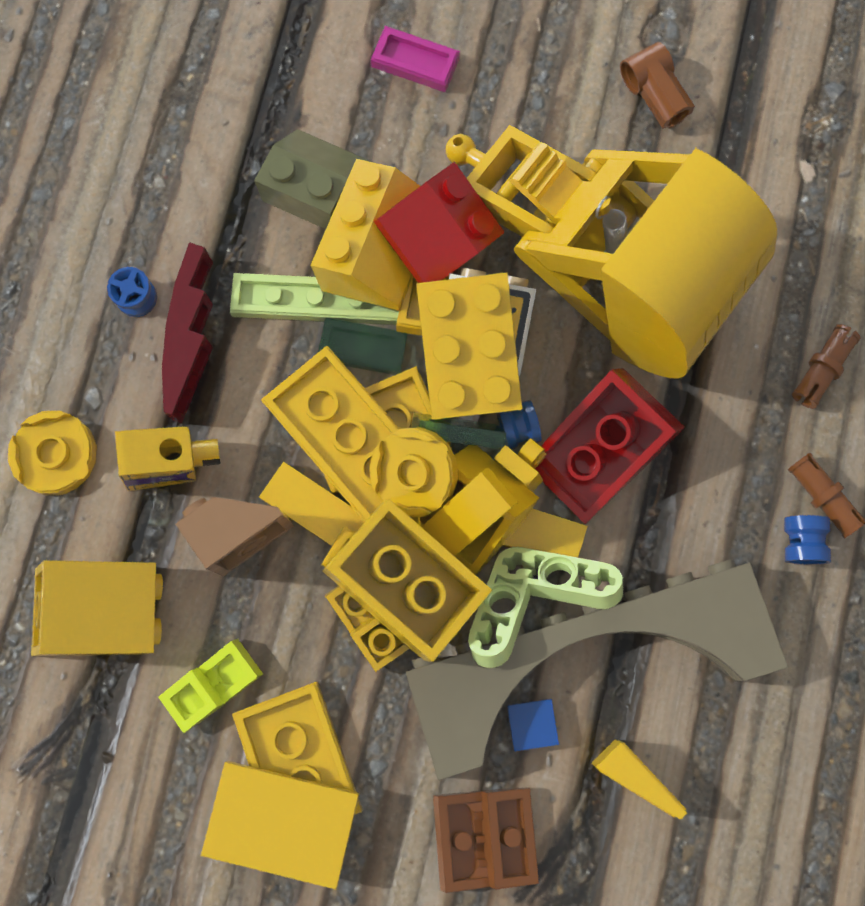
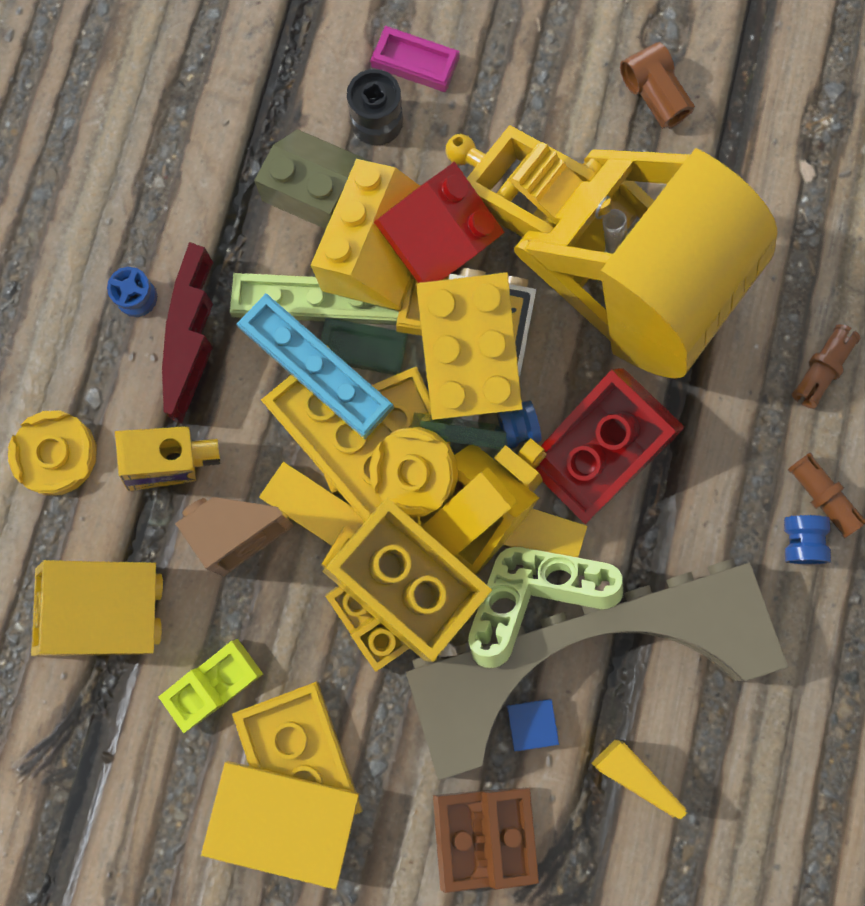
none -> medium azure tile [237,293,394,439]
none -> black wheel [347,69,403,146]

